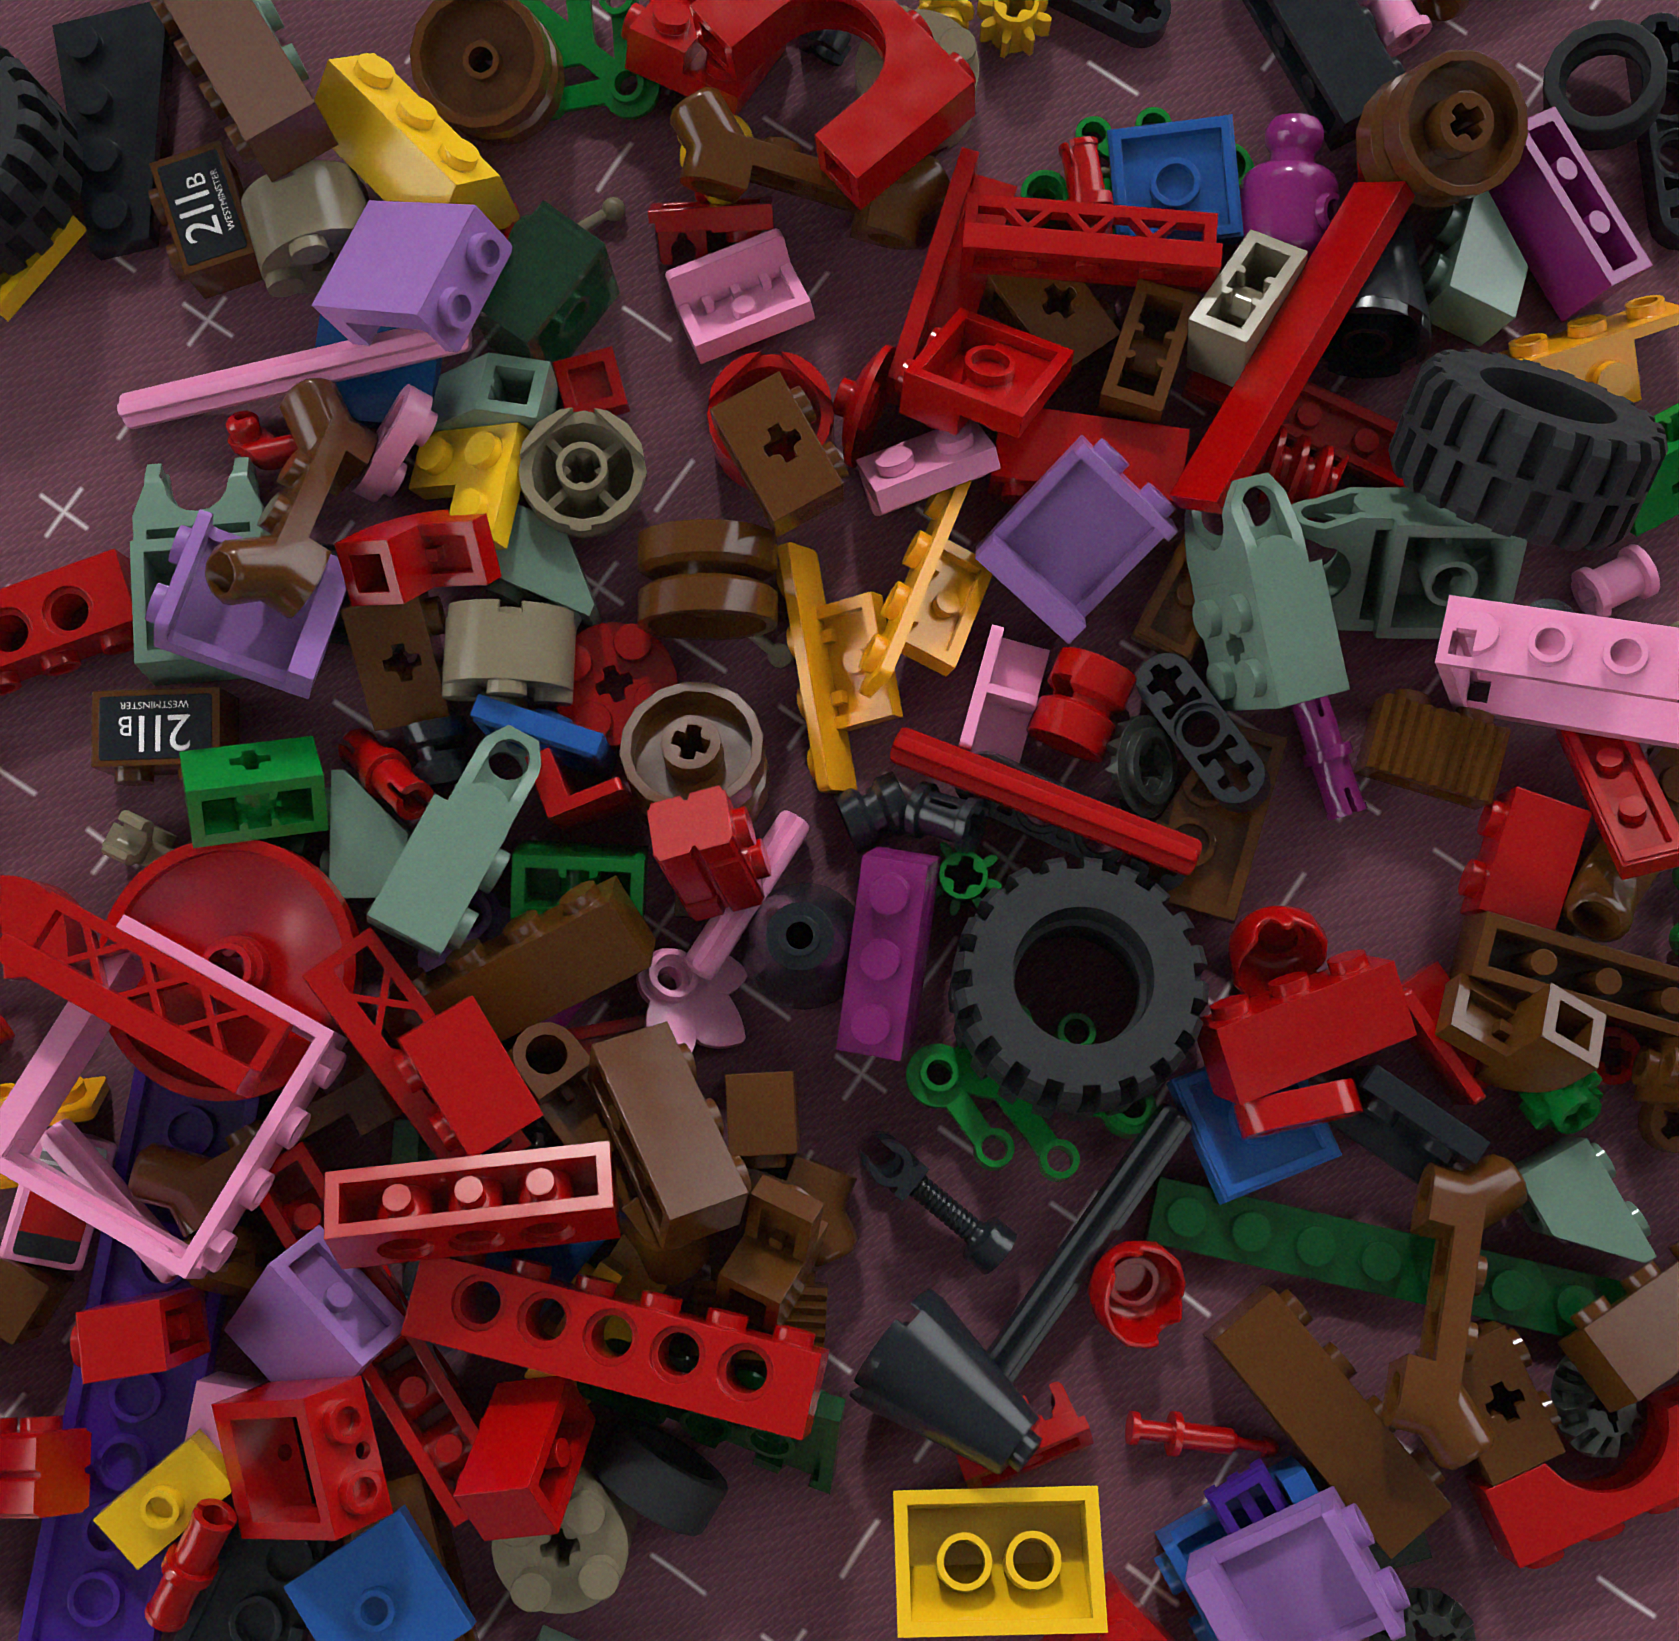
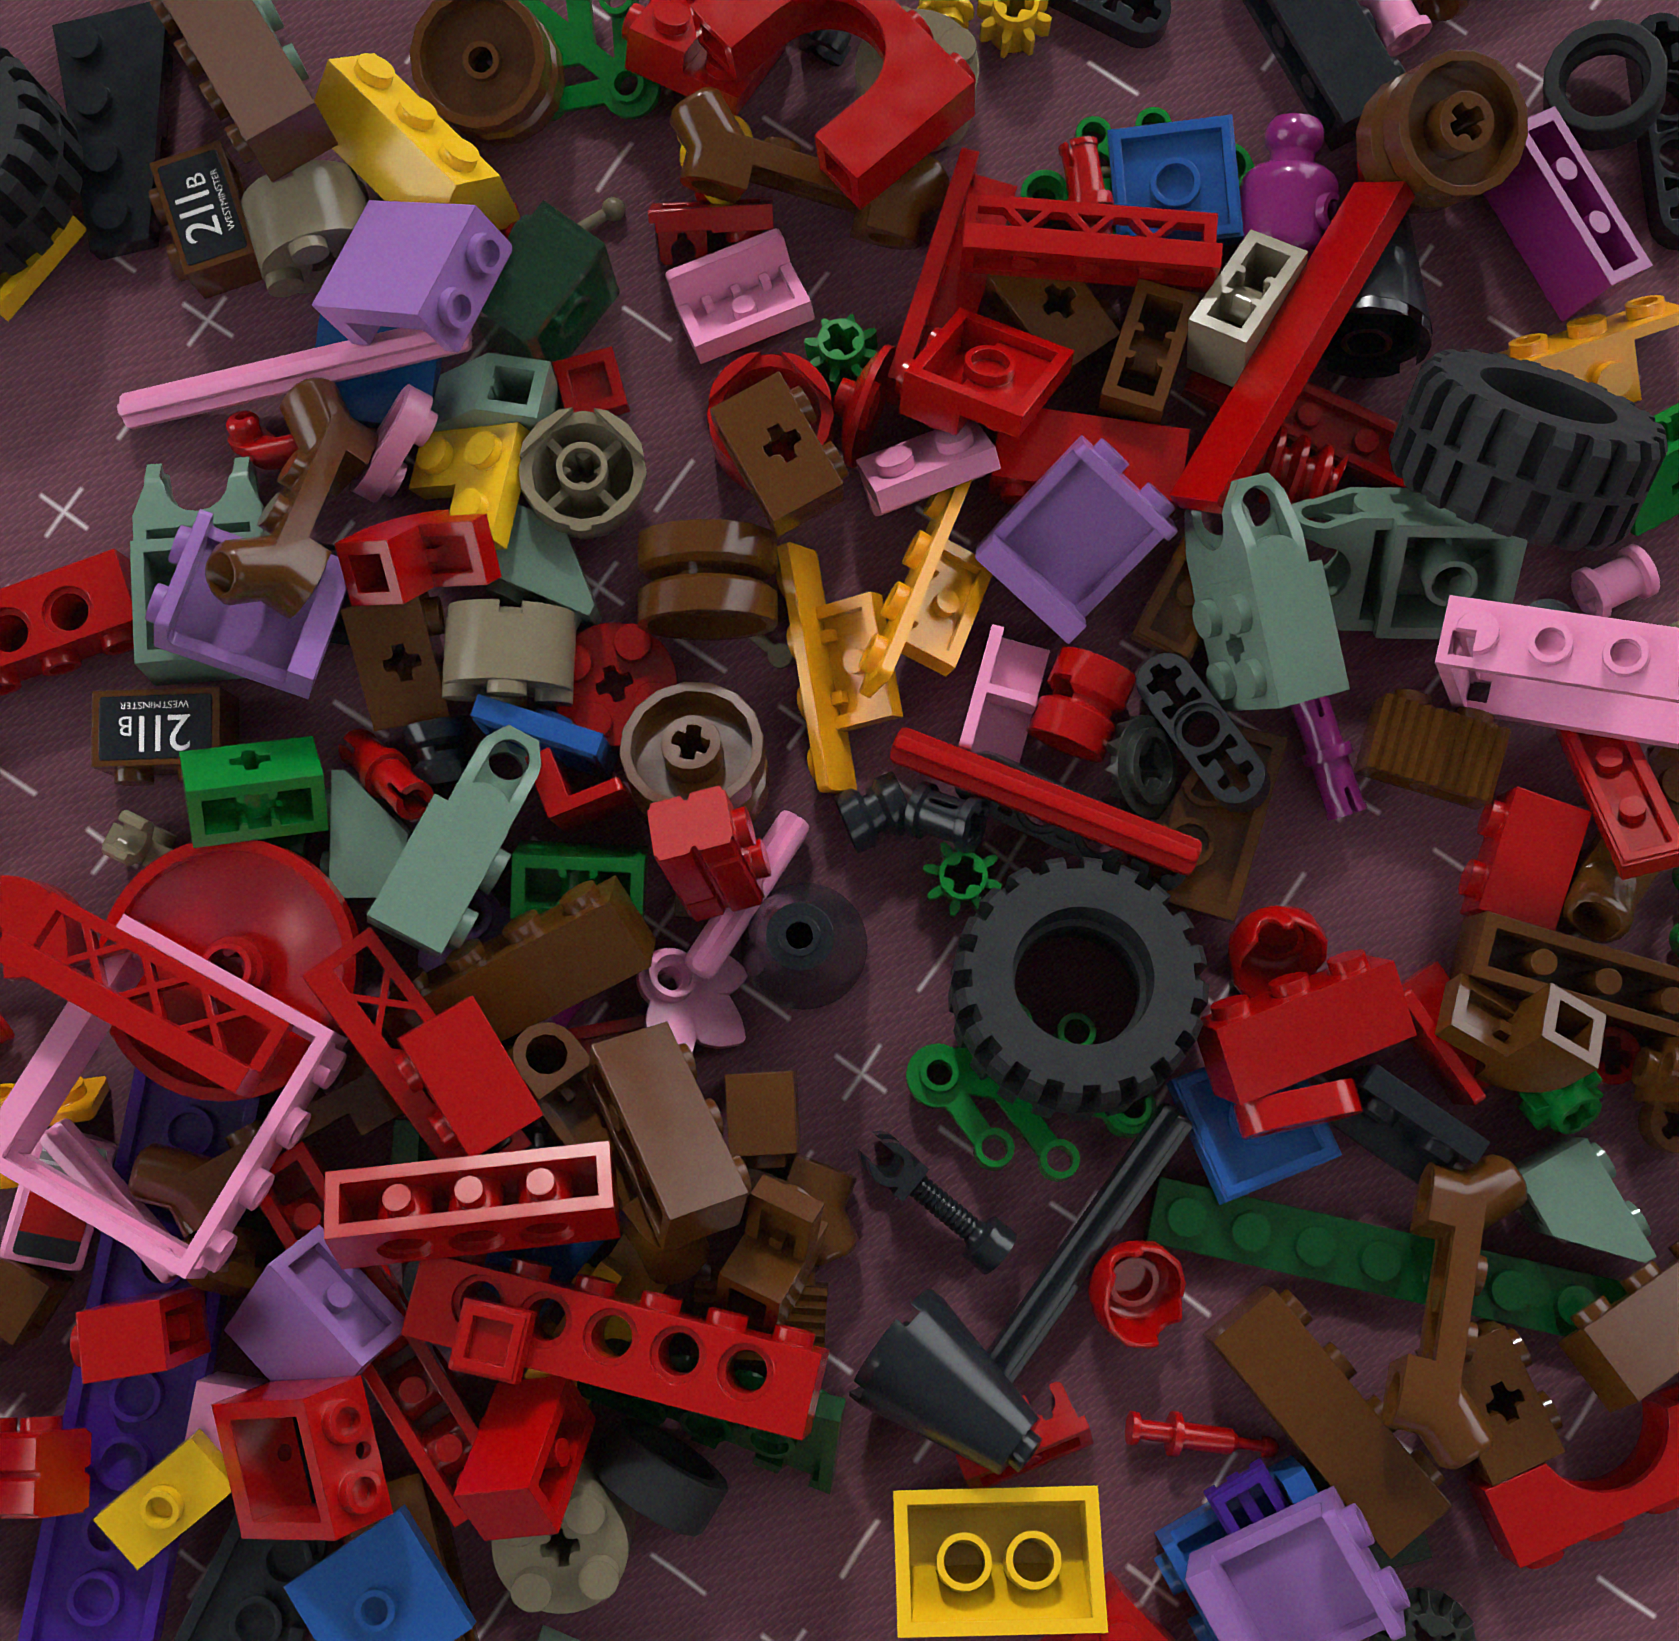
red pin [144,1498,237,1632] -> none
magenta brick [836,846,941,1061] -> none
sand green slope [1421,191,1528,347] -> none
pearl dark grey gear [1551,1355,1645,1458] -> none
none -> red tile [448,1297,537,1384]
none -> green gear [804,314,878,396]

